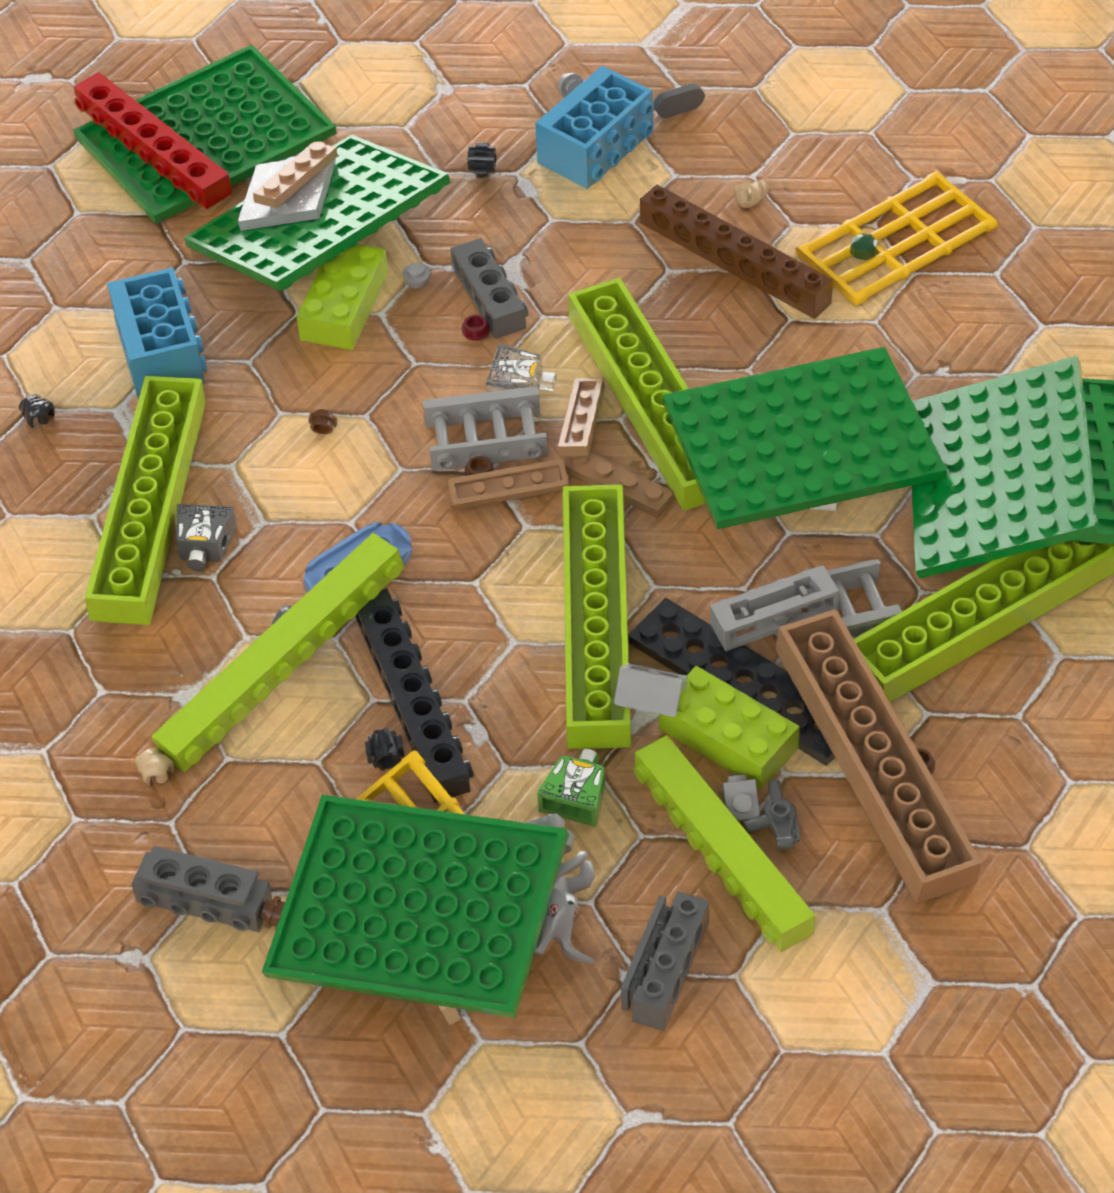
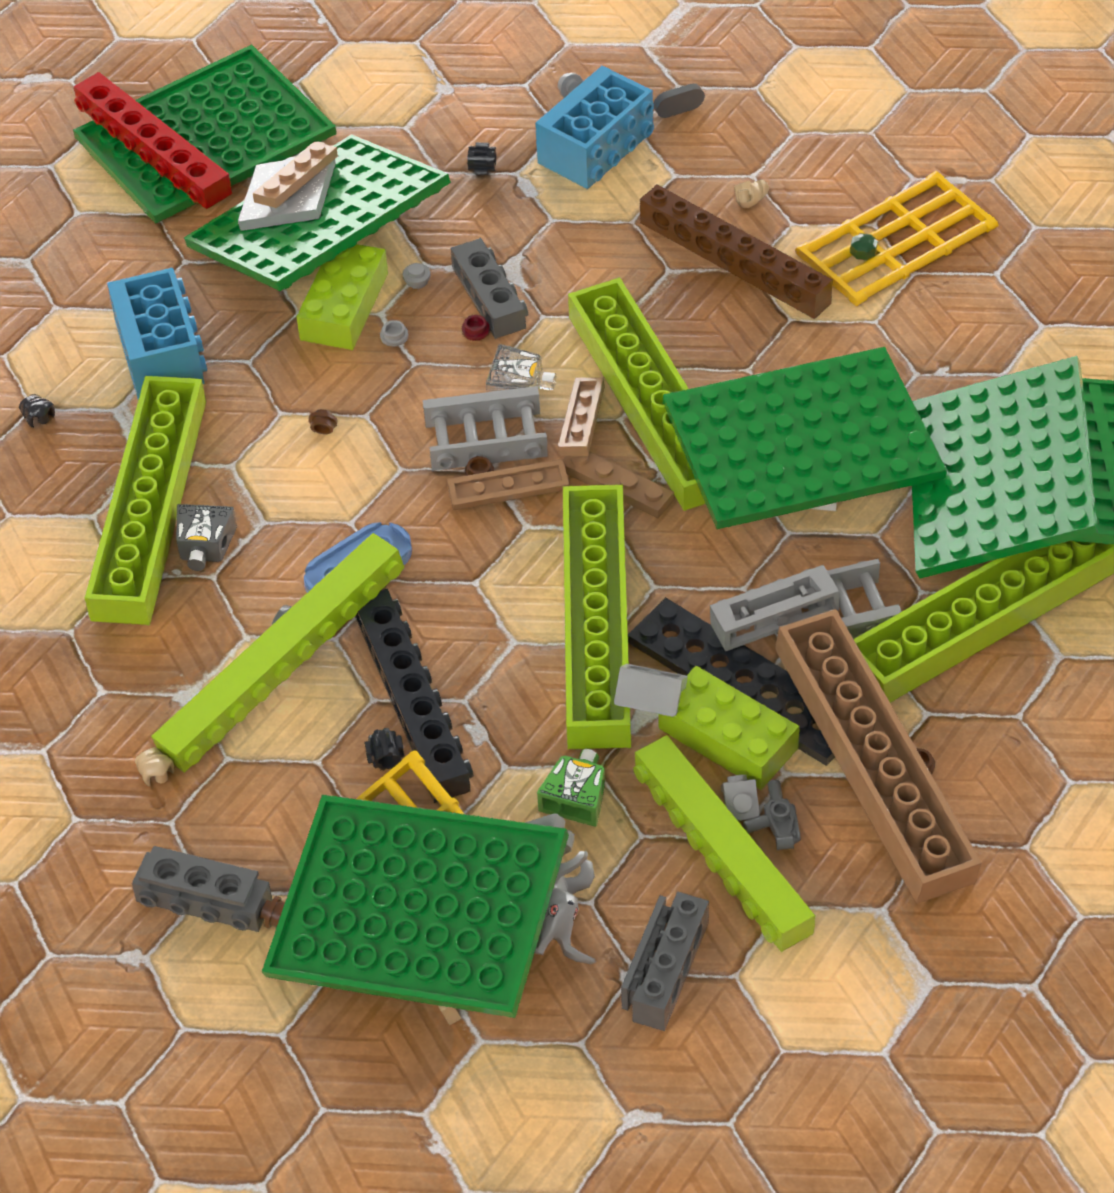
none -> light grey plate [380,320,408,346]

